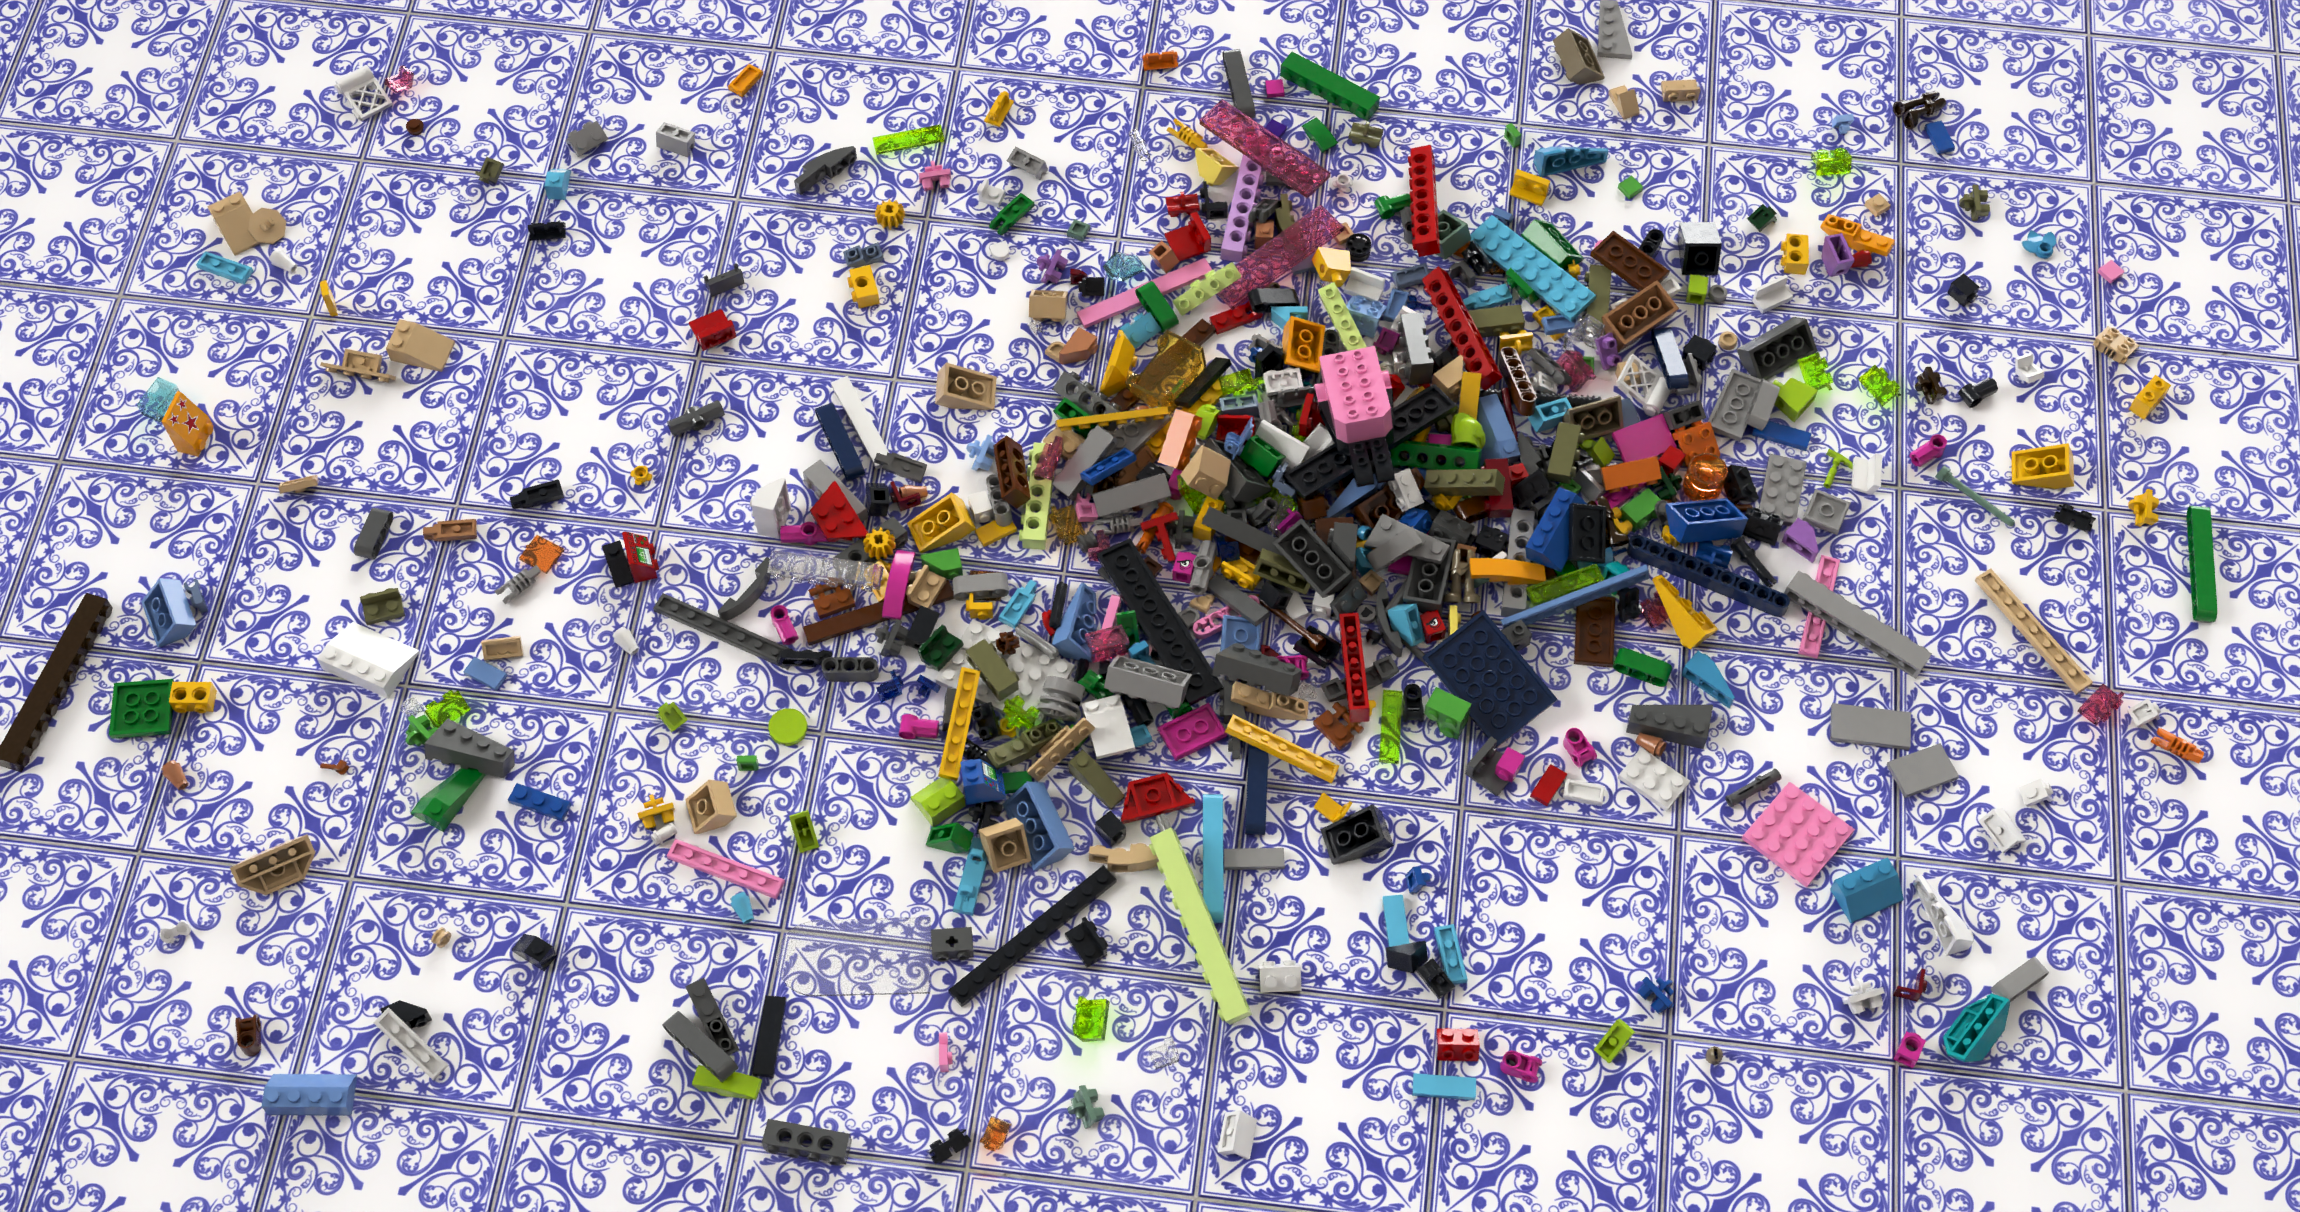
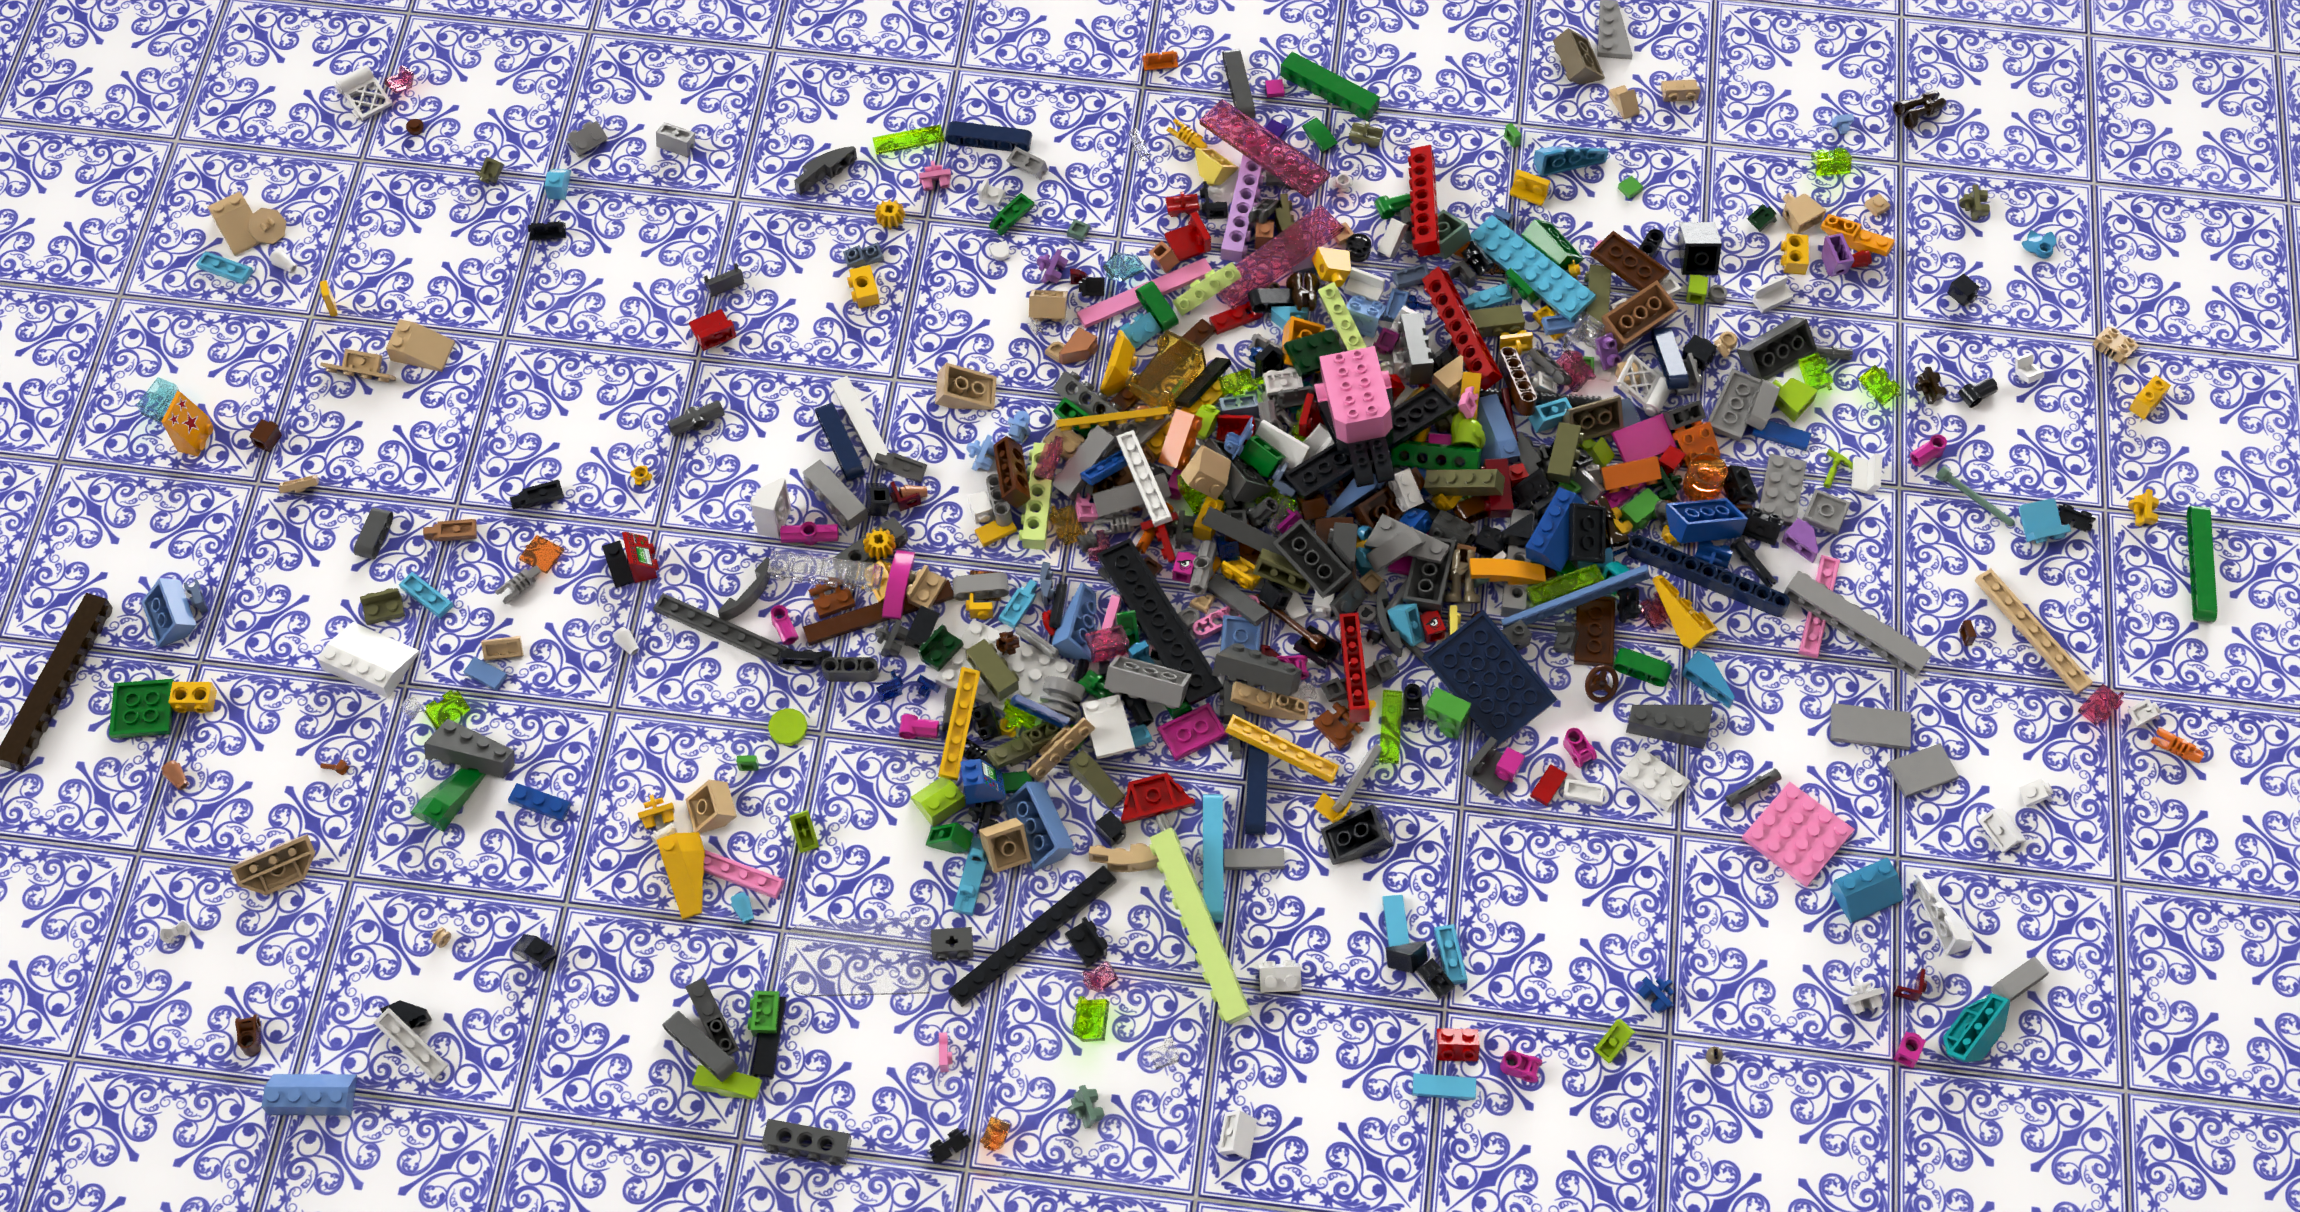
bright green hips [405,714,438,746] -> none
lime bracket [656,702,688,733] -> none
light orange tile [728,64,763,97] -> none
red wing [810,481,868,542] -> none
yellow slope [907,492,976,553] -> none
bright green slope [921,548,963,580] -> none
yellow hinge [984,91,1014,127] -> none
blue tile [1405,866,1431,894] -> none
nougat cone [1635,732,1667,757] -> none
blue tile [1924,120,1955,154] -> none
yellow slope [2012,443,2074,489] -> none
bright pink tile [2097,260,2124,284] -> none
none -> reddish brown brick [249,419,282,453]
none -> medium azure tile [398,572,454,619]
none -> yellow wedge [657,832,705,920]
none -> bright green bracket [748,991,780,1037]
none -> dark blue beam [945,121,1033,152]
none -> light blue hips [1008,411,1031,443]
none -> blue tile [1010,694,1070,728]
none -> sand blue slope [1040,561,1055,606]
none -> clear pink bracket [1082,961,1118,992]
none -> white tile [1116,430,1173,527]
none -> dark green plate [1283,329,1344,377]
none -> dark brown piece [1286,272,1320,312]
none -> light grey tile [1332,744,1382,813]
none -> white panel [1377,218,1409,258]
none -> bright pink plate [1458,386,1478,419]
none -> black slope [1499,513,1534,547]
none -> dark grey bracket [1553,621,1579,653]
none -> reddish brown piece [1585,665,1619,703]
none -> tan tile [1714,338,1731,358]
none -> tan torso [1782,192,1826,234]
none -> dark grey pin [1813,345,1853,360]
none -> reddish brown tile [1959,619,1977,646]
none -> medium azure bracket [2019,498,2071,544]

